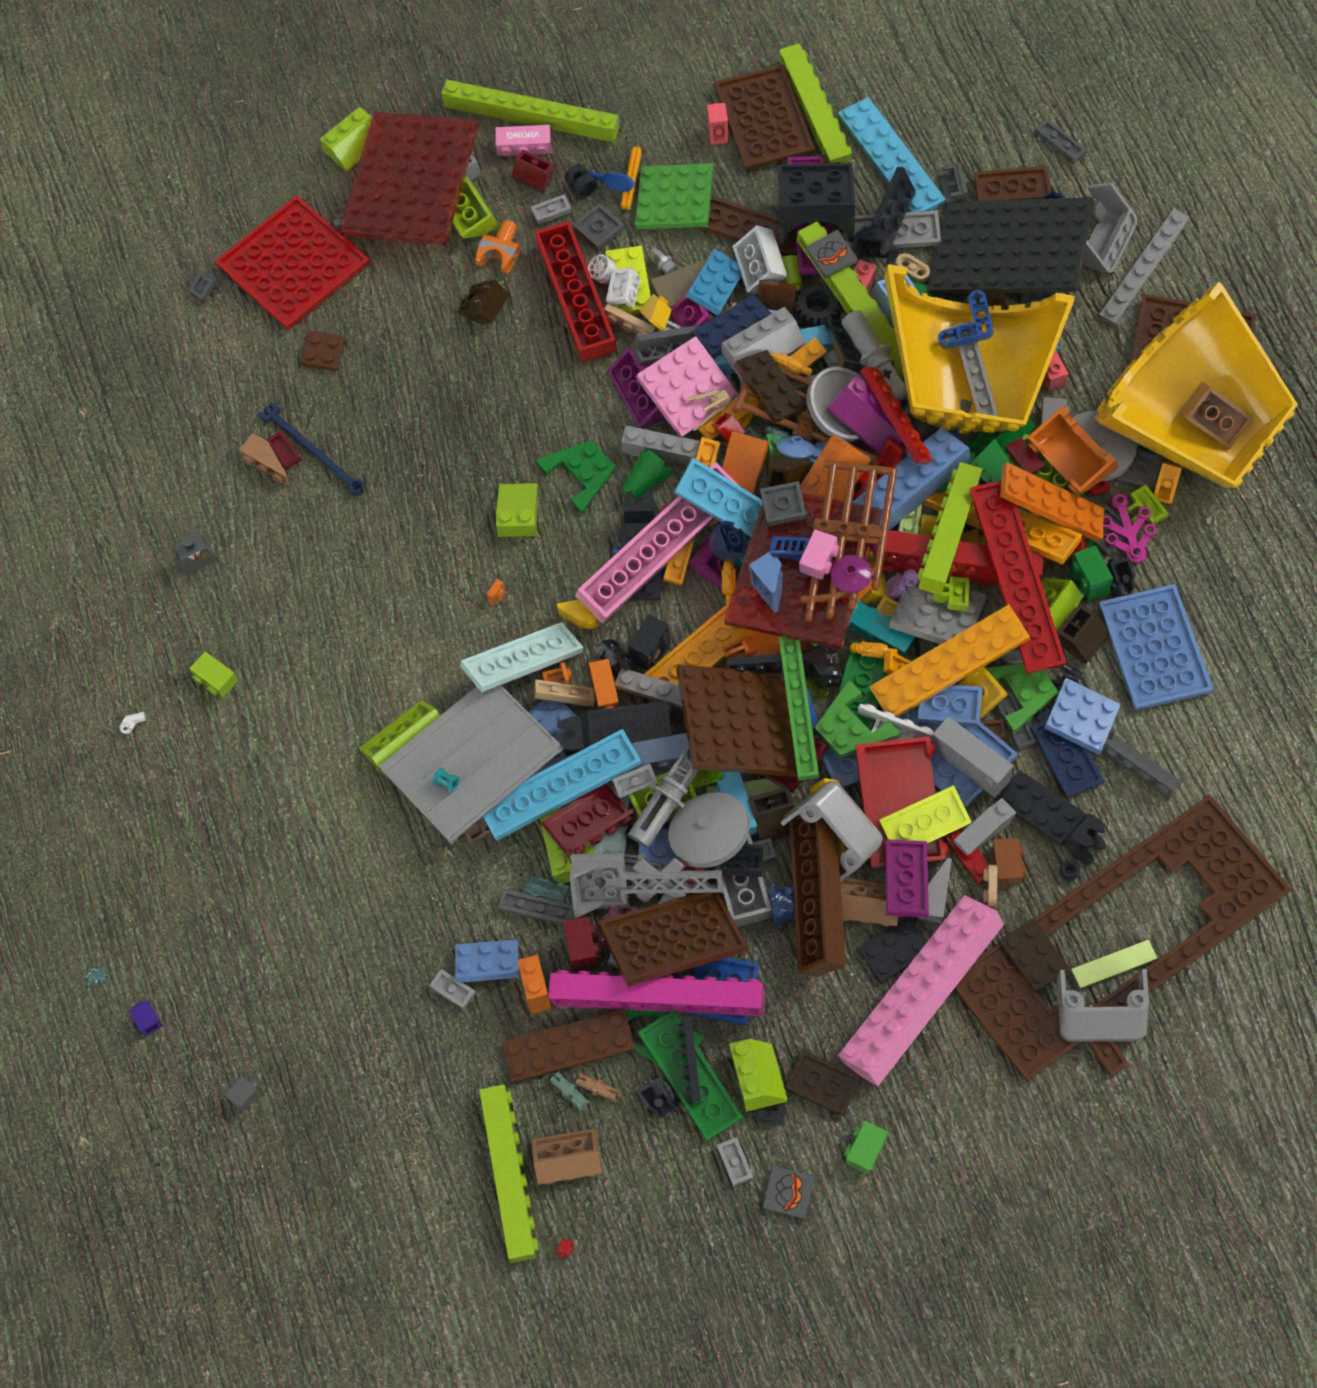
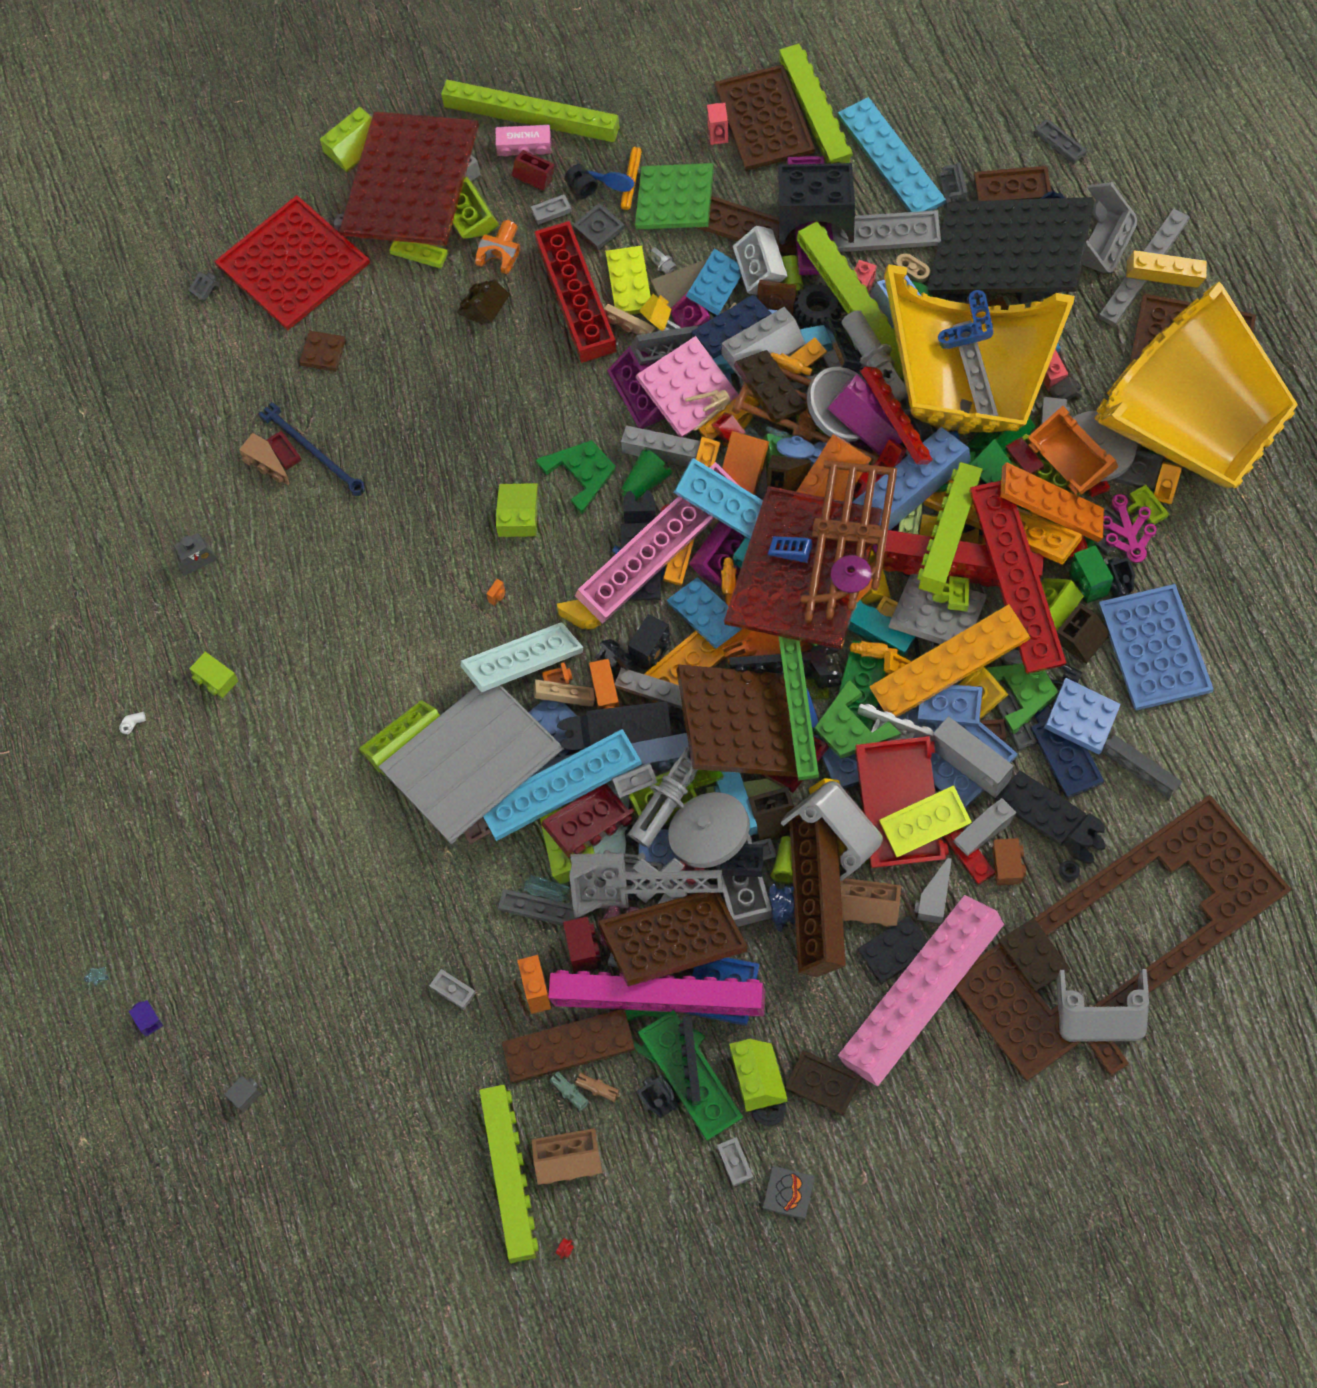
teal bush [432,768,460,793] -> none
medium blue plate [455,940,519,983] -> none
white wheel [588,254,617,284] -> none
white bracket [606,267,640,309] -> none
dark blue cylinder [709,521,748,562] -> none
medium blue slope [749,552,783,613] -> none
dark grey plate [760,481,807,526] -> none
bright pink brick [799,529,840,580] -> none
dark grey tile [805,230,858,279] -> none
bright green brick [844,1121,888,1175] -> none
black hinge [851,167,916,266] -> none
magenta tile [885,840,929,917] -> none
lavender plate [886,569,918,600] -> none
tan plate [983,865,997,907] -> none
yellowish green tile [1071,940,1158,990] -> none
medium nougat slope [1179,382,1253,449] -> none
none -> lime plate [389,235,448,268]
none -> dark azure plate [667,577,746,649]
none -> lime plant [770,836,793,884]
none -> dark grey bracket [1049,376,1082,401]
none -> yellow brick [1126,250,1207,288]

